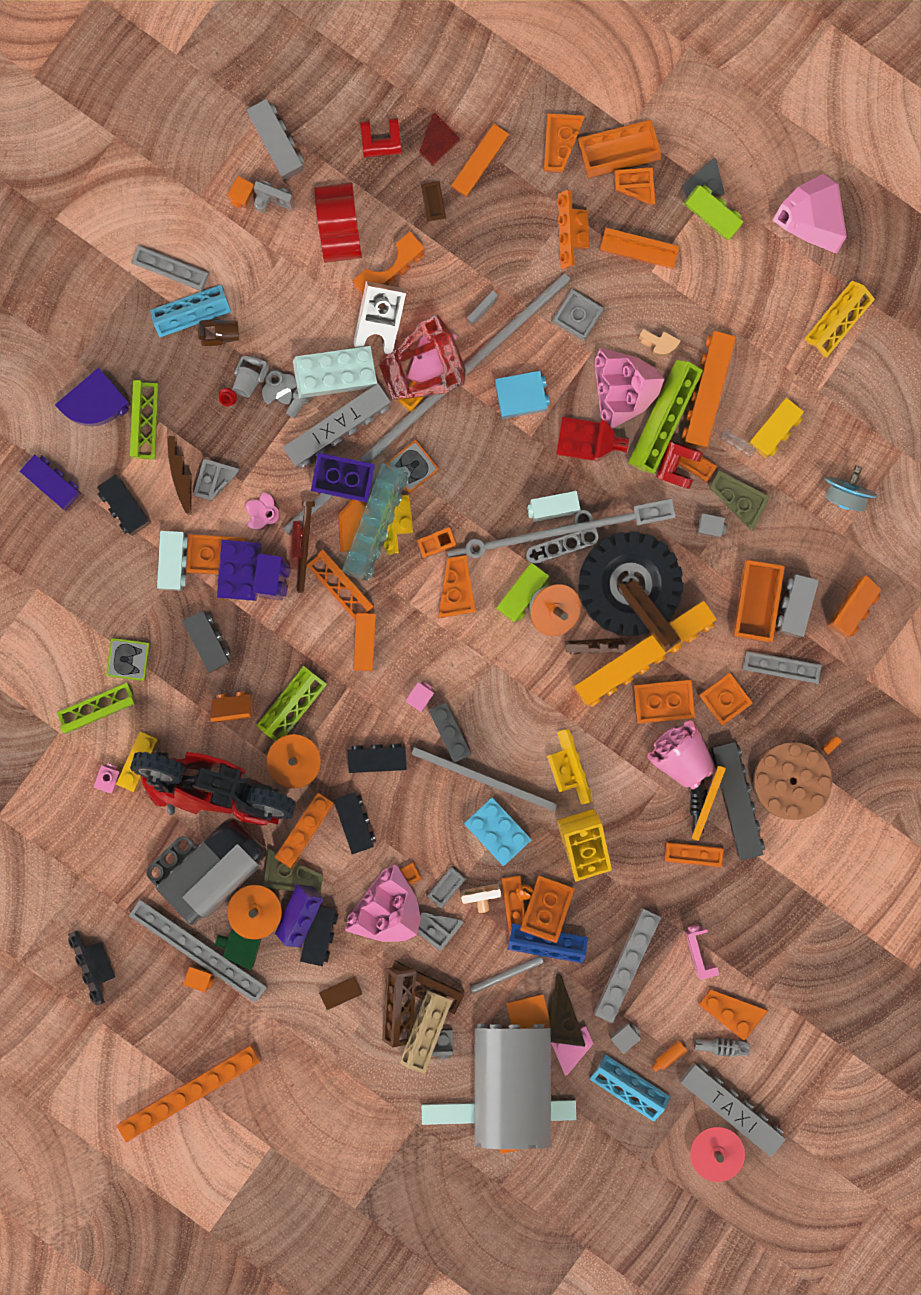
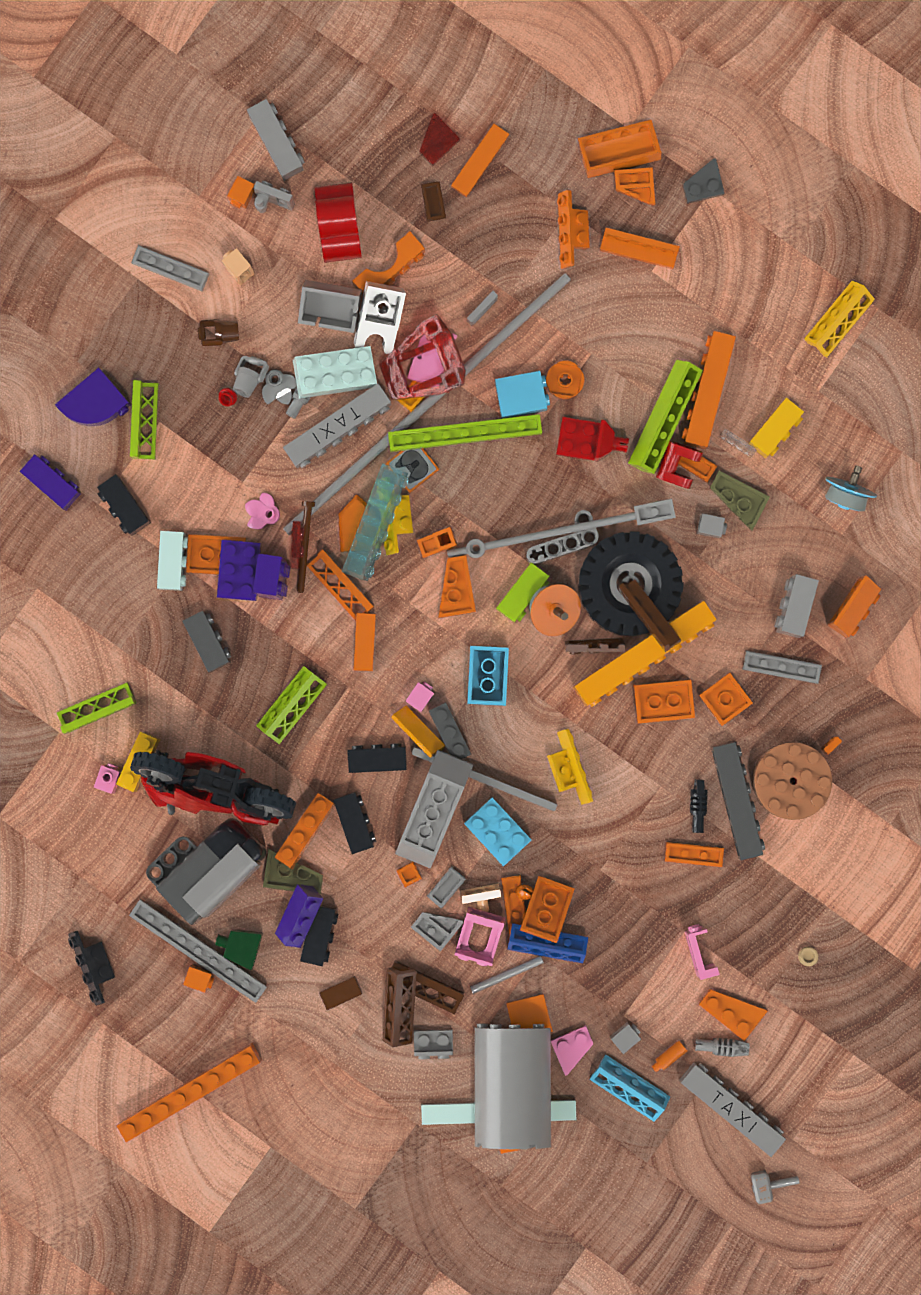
tile [106,638,150,681] -> none
medium azure fence [150,285,231,338] -> none
reddish brown slope [167,436,192,515] -> none
light grey wing [193,459,240,501] -> none
orange slope [210,691,255,722] -> none
orange piece [227,885,282,939] -> none
orange piece [267,734,321,788] -> none
dark purple brick [311,453,375,503] -> none
bright pink brick [345,865,421,942] -> none
red connector [360,118,402,158] -> none
tan fence [400,990,452,1074] -> none
light aqua brick [527,491,580,522] -> none
orange wing [544,113,585,173] -> none
dark brown wing [550,974,585,1047] -> none
light grey tile [552,289,605,341] -> none
yellow brick [557,808,612,882] -> none
light grey brick [594,908,661,1023] -> none
bright pink brick [595,348,664,428] -> none
light nougat brick [638,329,680,357] -> none
bright pink cone [647,721,716,789] -> none
lime brick [683,185,743,240] -> none
coral piece [690,1127,745,1182] -> none
light orange tile [692,765,726,841] -> none
orange piece [732,560,785,643] -> none
bright pink brick [773,174,847,253] -> none
none -> light nougat brick [222,248,255,286]
none -> light grey piece [298,280,362,333]
none -> lime plate [388,414,542,452]
none -> light orange tile [391,705,445,758]
none -> light grey slope [395,750,473,868]
none -> bright pink panel [455,907,505,966]
none -> medium azure brick [467,646,509,706]
none -> orange plate [546,361,584,400]
none -> light grey piece [750,1170,799,1204]
none -> tan tile [798,946,818,966]

